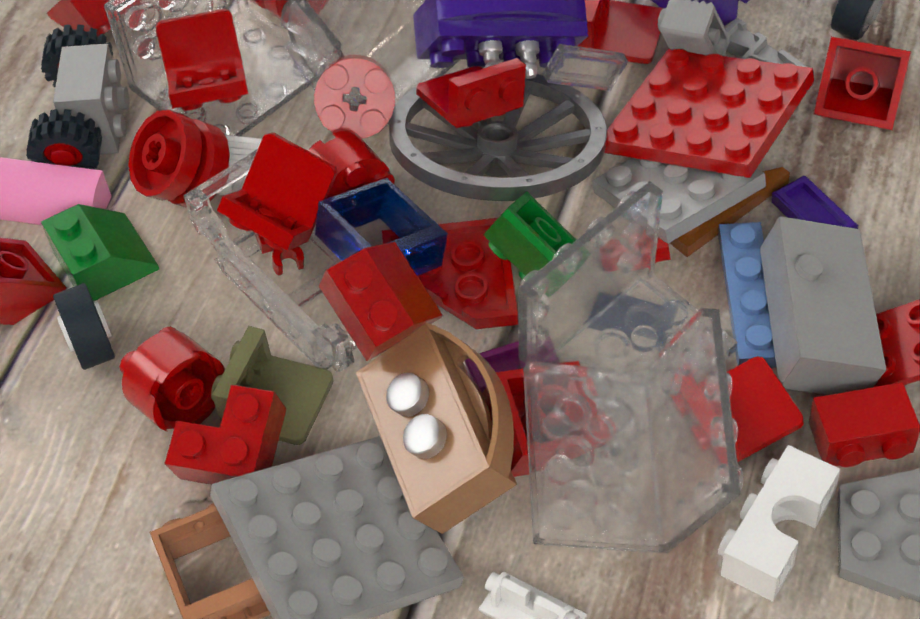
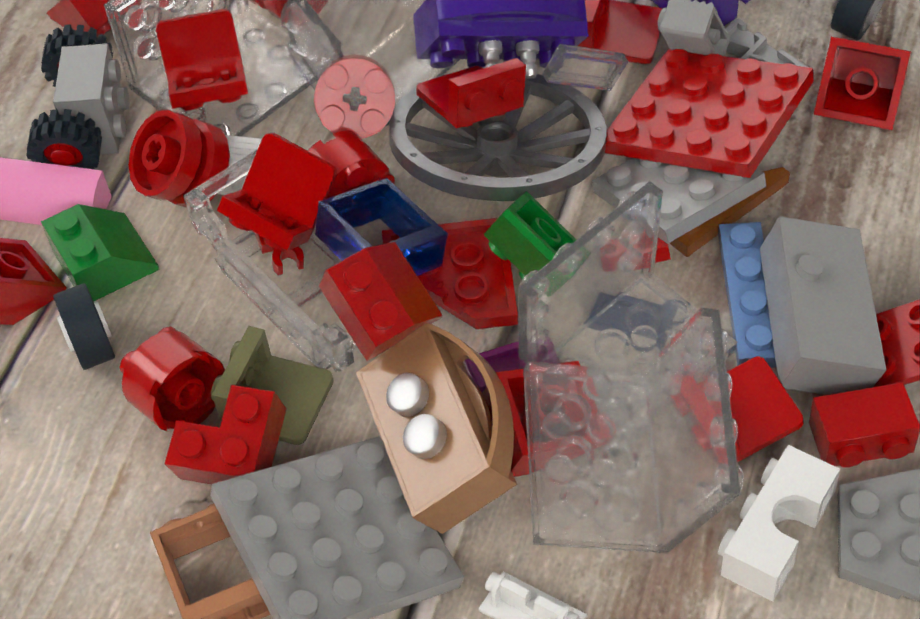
dark purple tile [771,175,859,229] -> none

